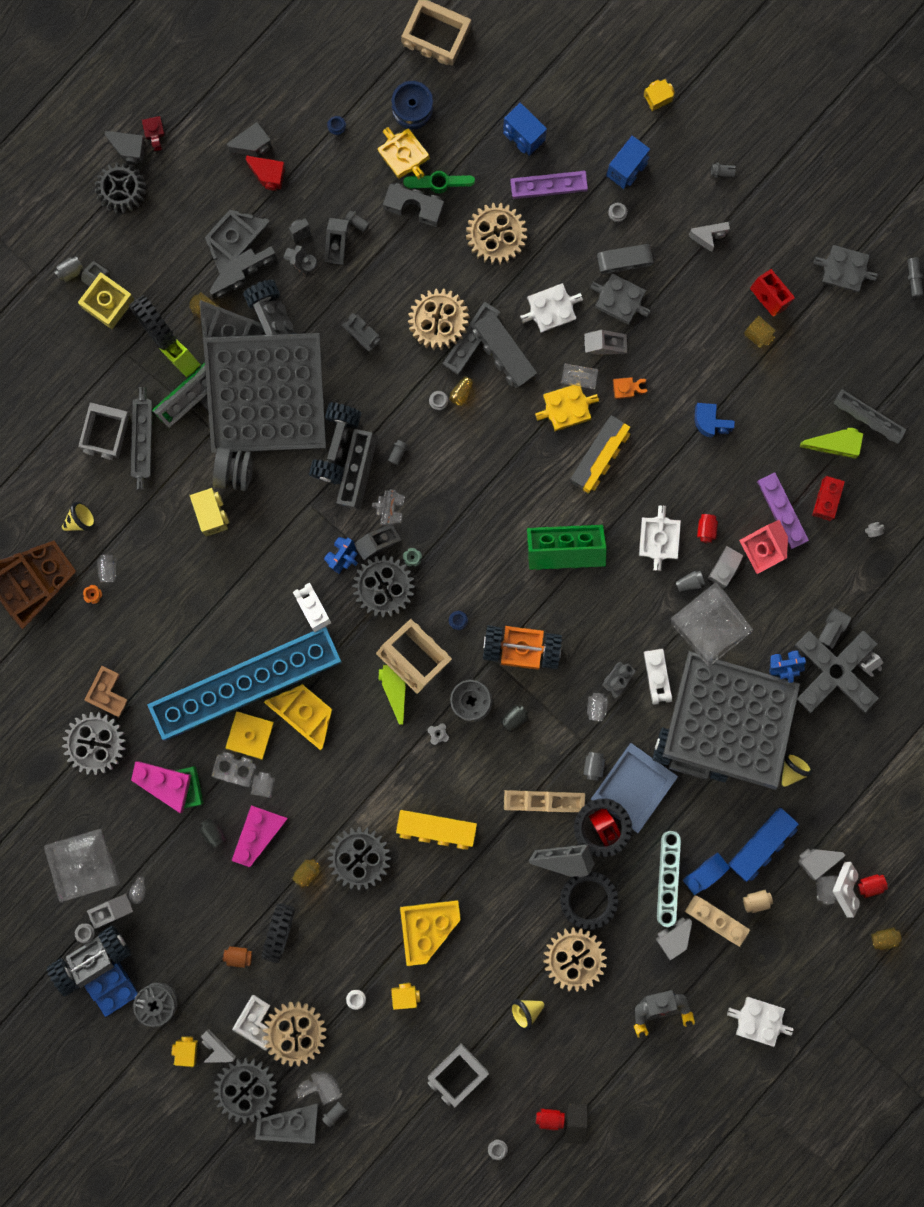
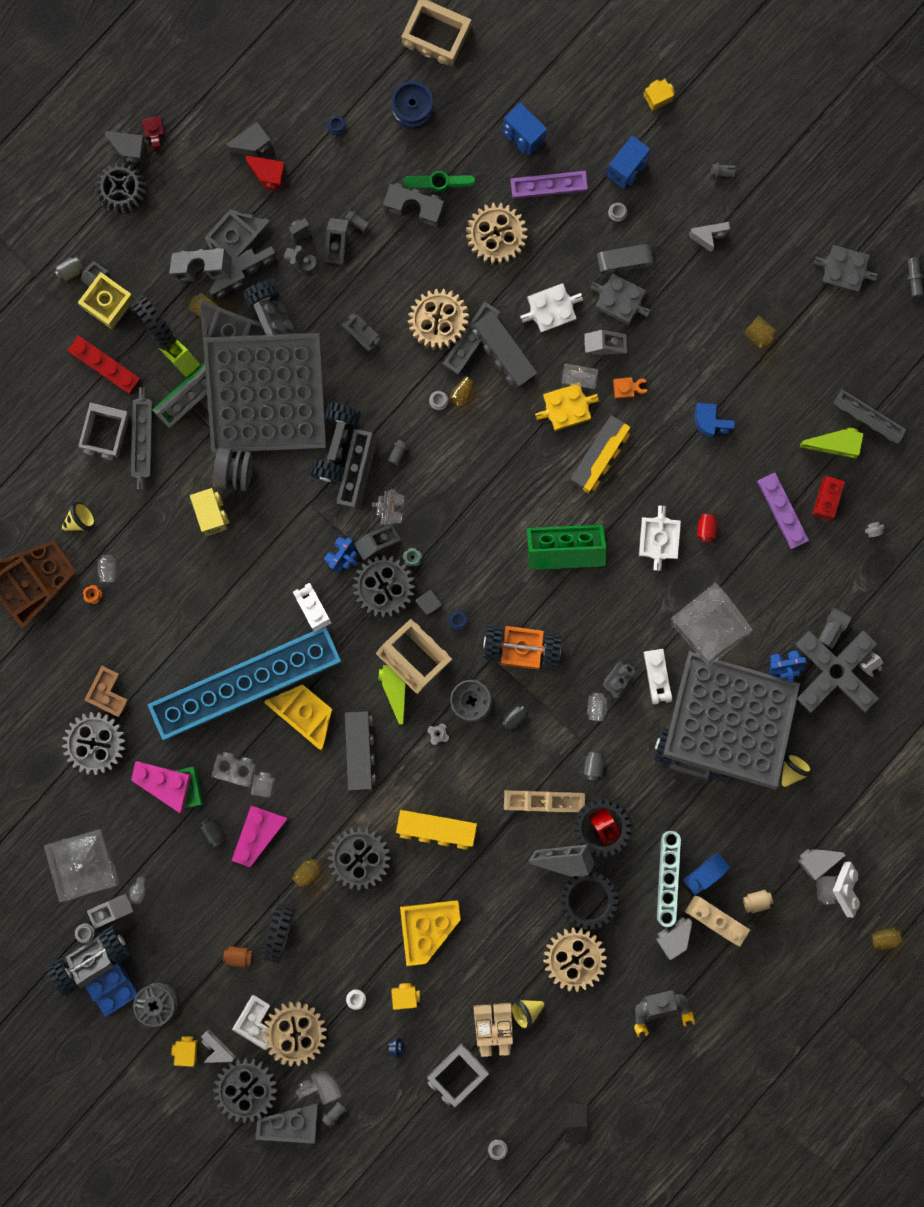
yellow plate [226,712,274,759] -> none
yellow plate [377,127,430,179] -> none
red brick [536,1108,565,1130] -> none
sand blue piece [591,743,678,833] -> none
dark grey cone [676,571,705,592] -> none
light grey slope [707,546,743,588] -> none
white plate [727,997,793,1047] -> none
blue brick [728,808,799,882] -> none
coral slope [739,520,788,574] -> none
red brick [750,269,795,317] -> none
red brick [857,874,888,898] -> none
none -> red plate [67,335,141,395]
none -> dark grey arch [169,248,232,282]
none -> dark grey brick [345,711,376,790]
none -> dark blue plate [389,1038,405,1058]
none -> dark grey slope [415,590,442,616]
none -> tan hips [473,1003,513,1057]

